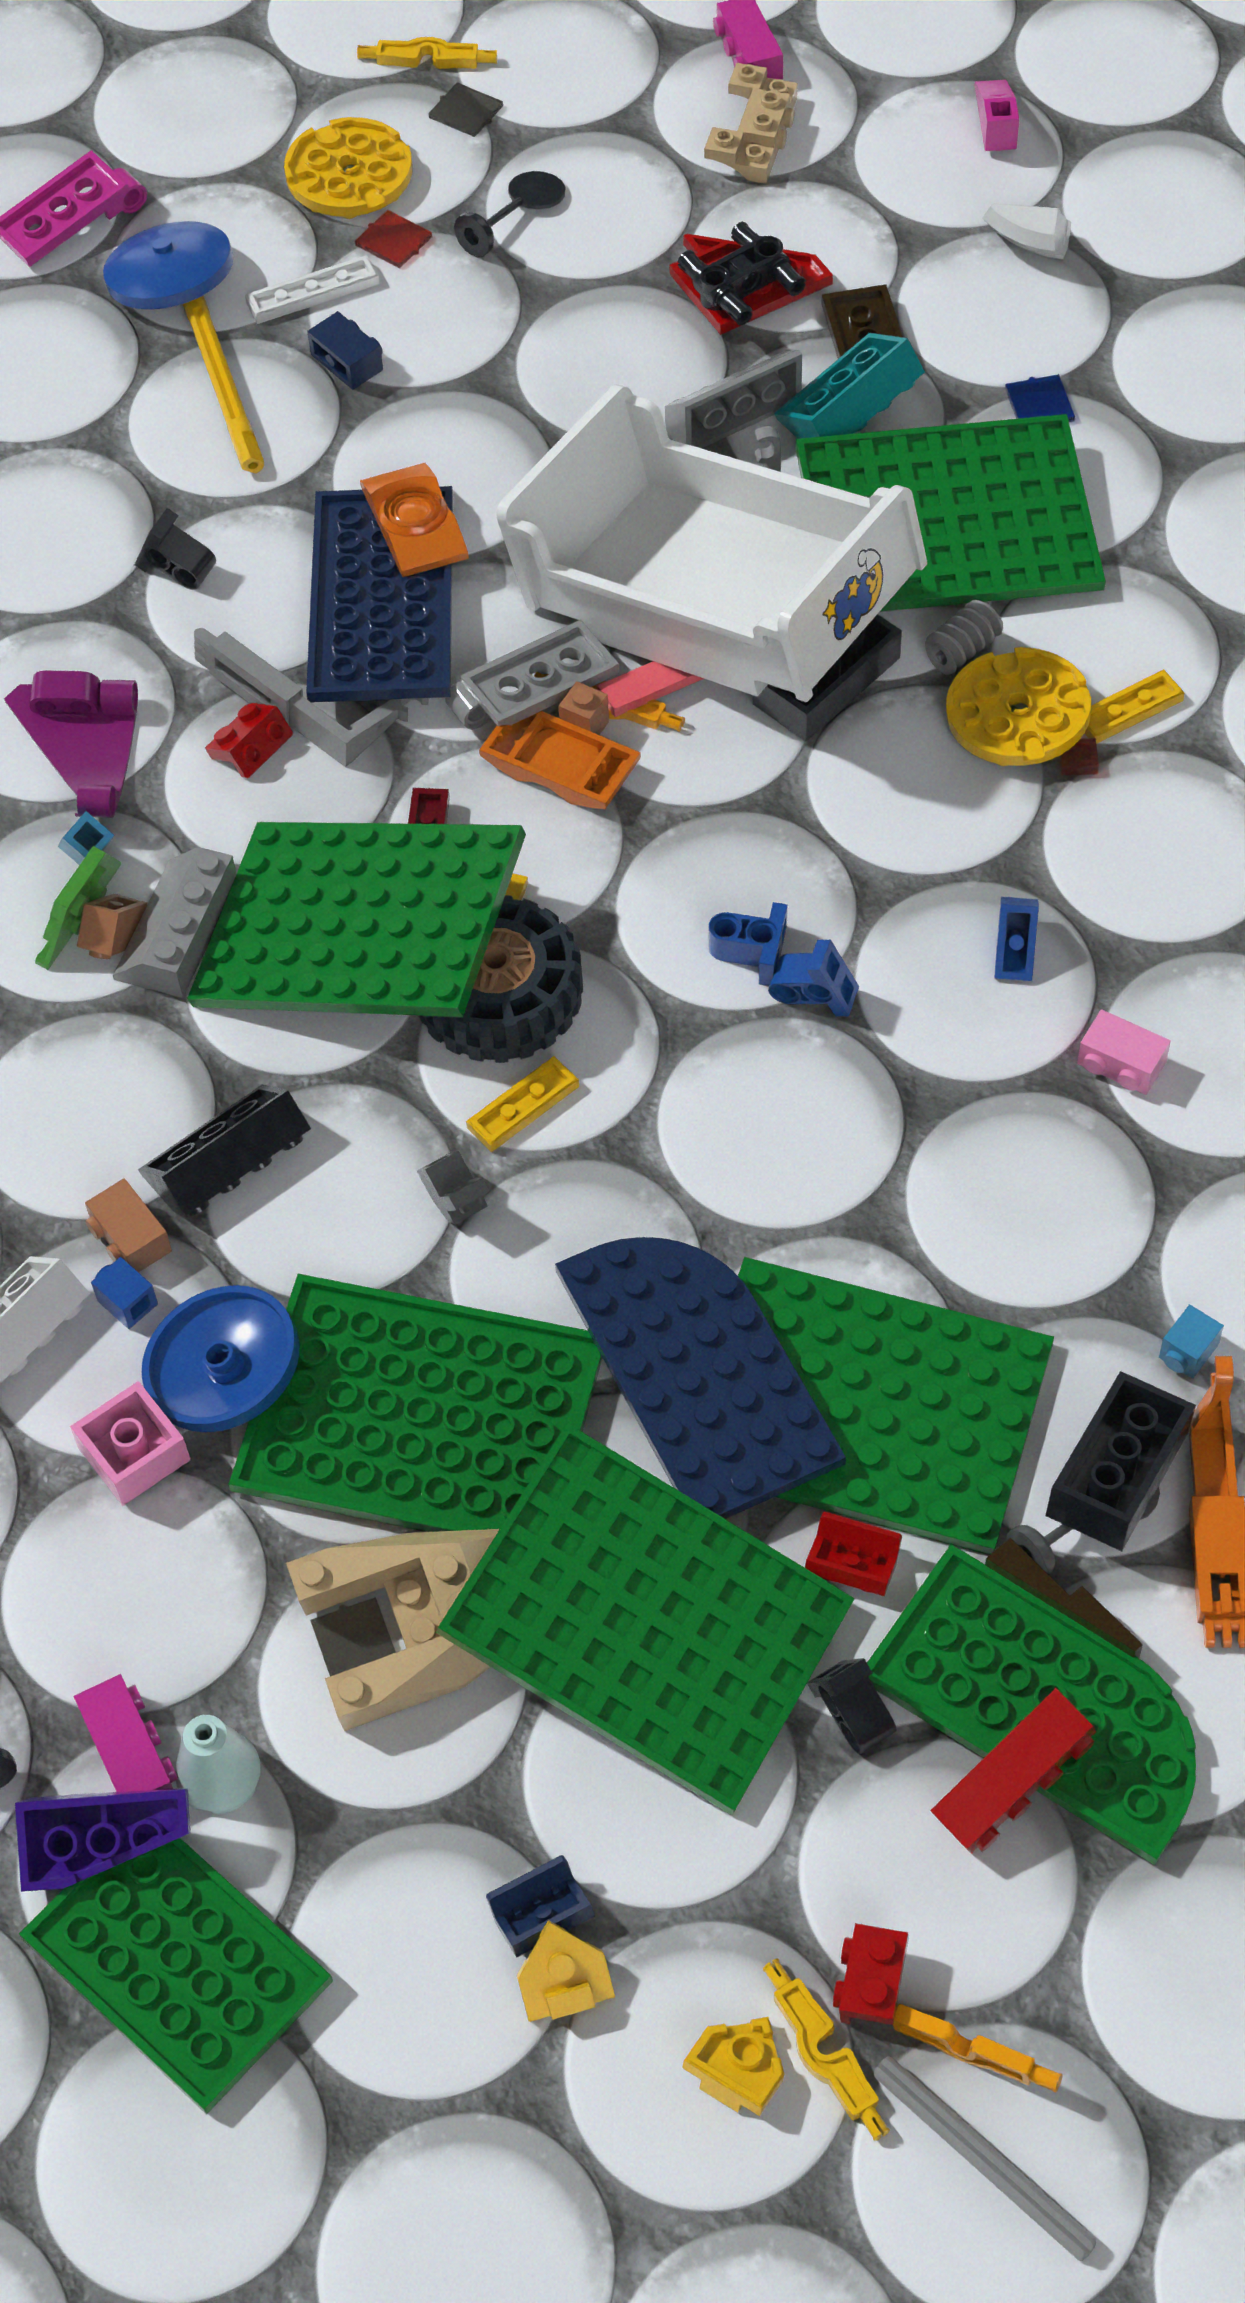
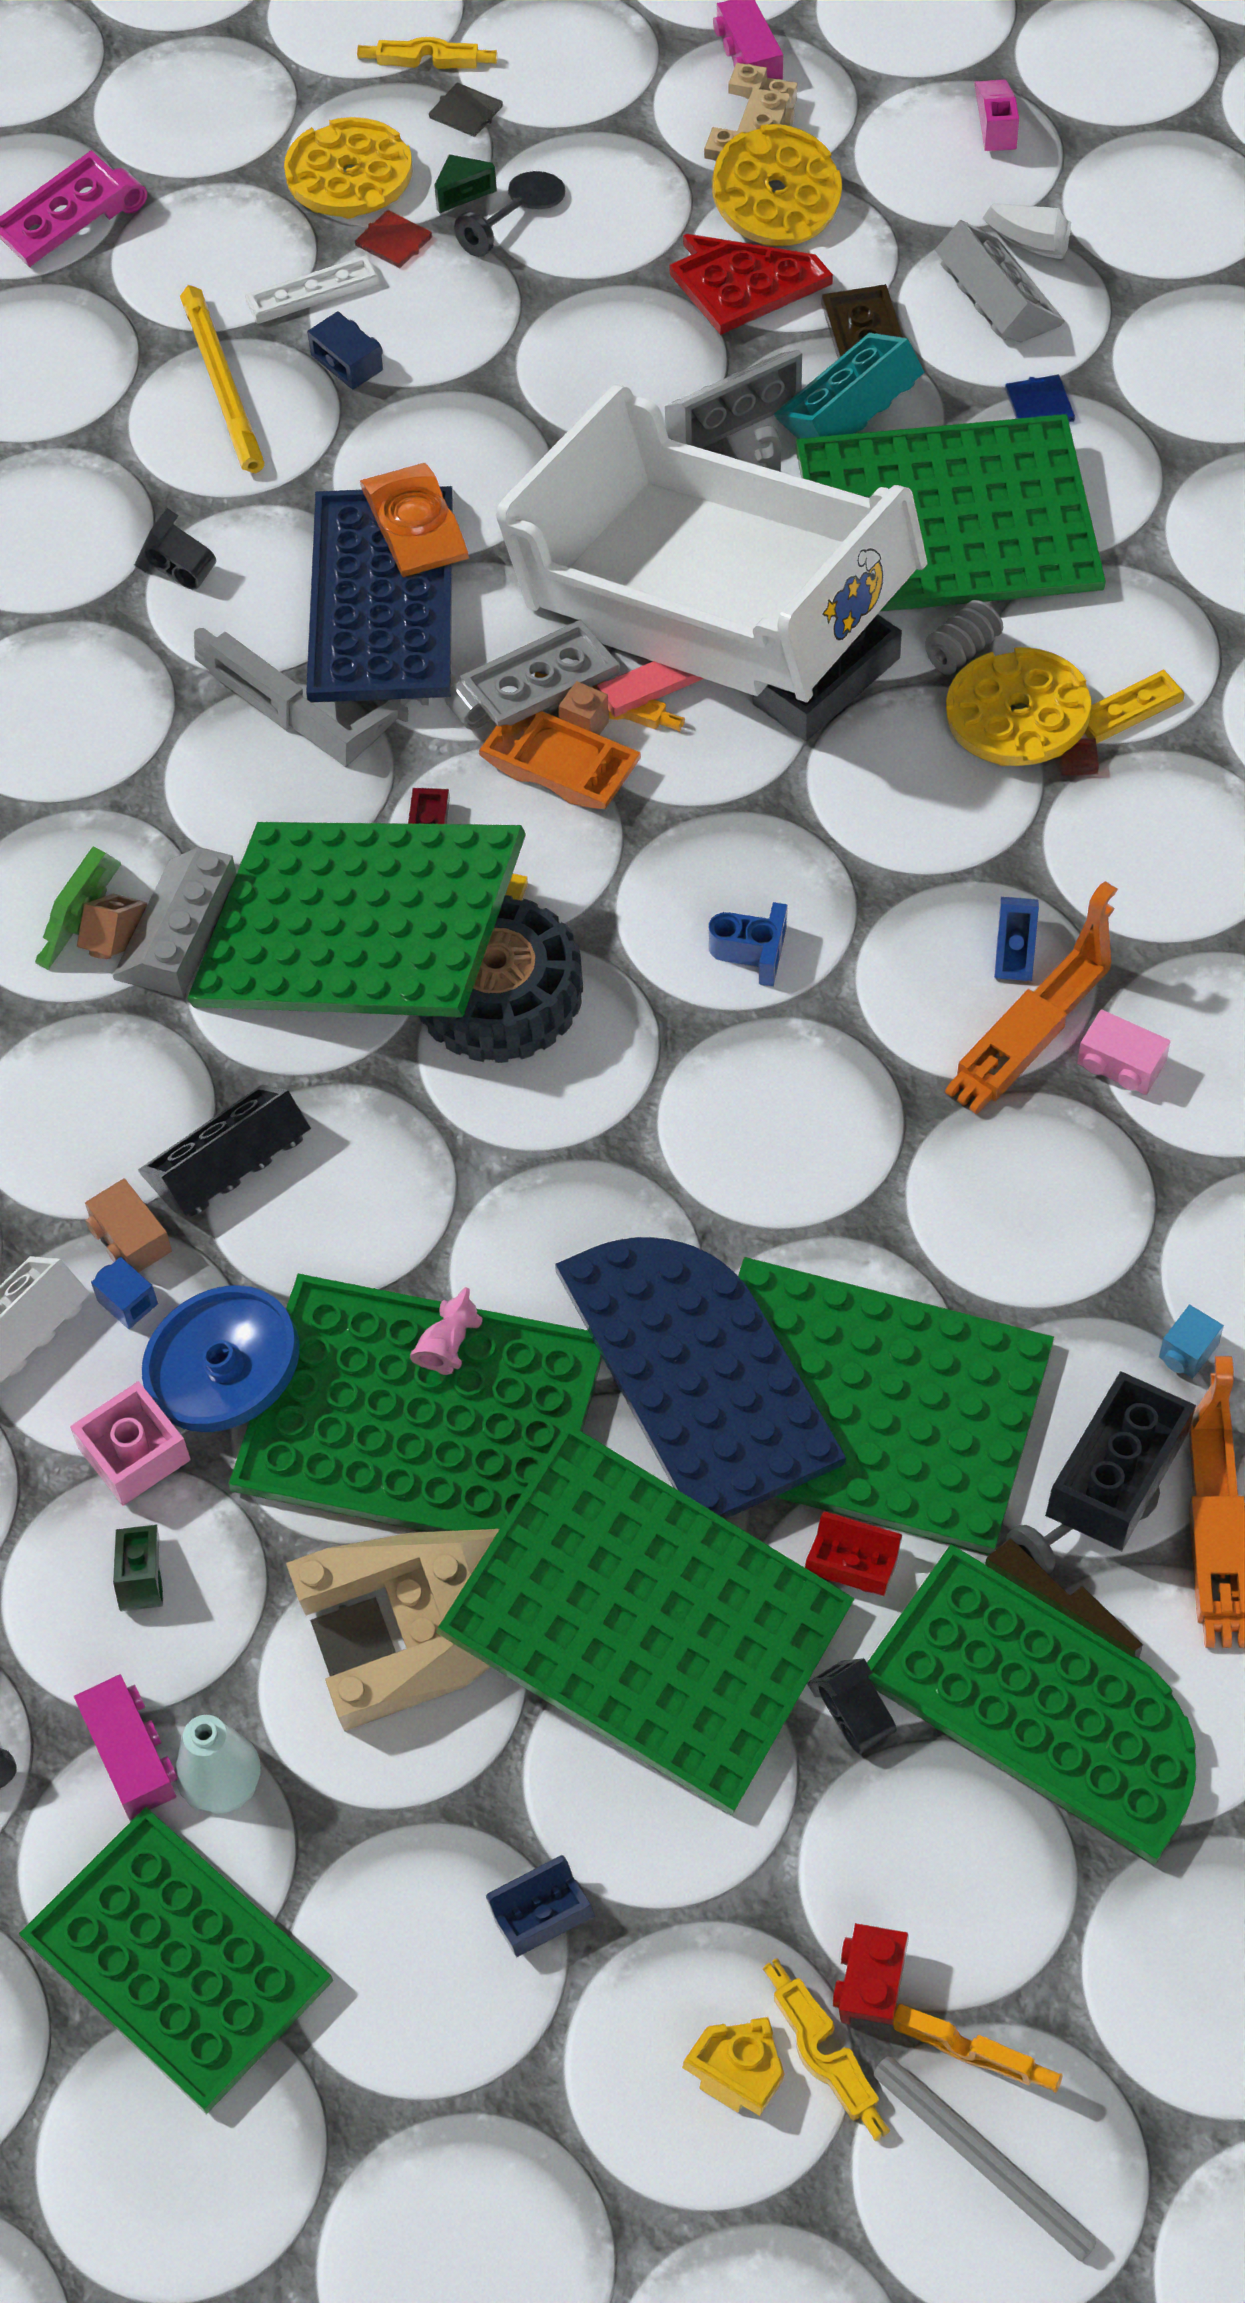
magenta panel [4,670,138,818] -> none
dark purple wedge [15,1788,191,1892] -> none
dark azure brick [58,811,114,865] -> none
blue dish [103,221,234,310] -> none
red bracket [205,703,293,778] -> none
dark grey brick [417,1151,490,1225] -> none
yellow tile [466,1056,579,1152] -> none
yellow plate [517,1920,615,2022] -> none
black piece [678,221,806,325] -> none
blue tile [768,939,859,1017] -> none
red brick [930,1688,1096,1854] -> none
none -> dark green plate [113,1524,163,1612]
none -> bright pink animal [410,1287,483,1375]
none -> dark green slope [434,154,497,213]
none -> yellow plate [712,124,842,246]
none -> light grey slope [935,220,1065,343]
none -> orange hinge [945,881,1118,1114]

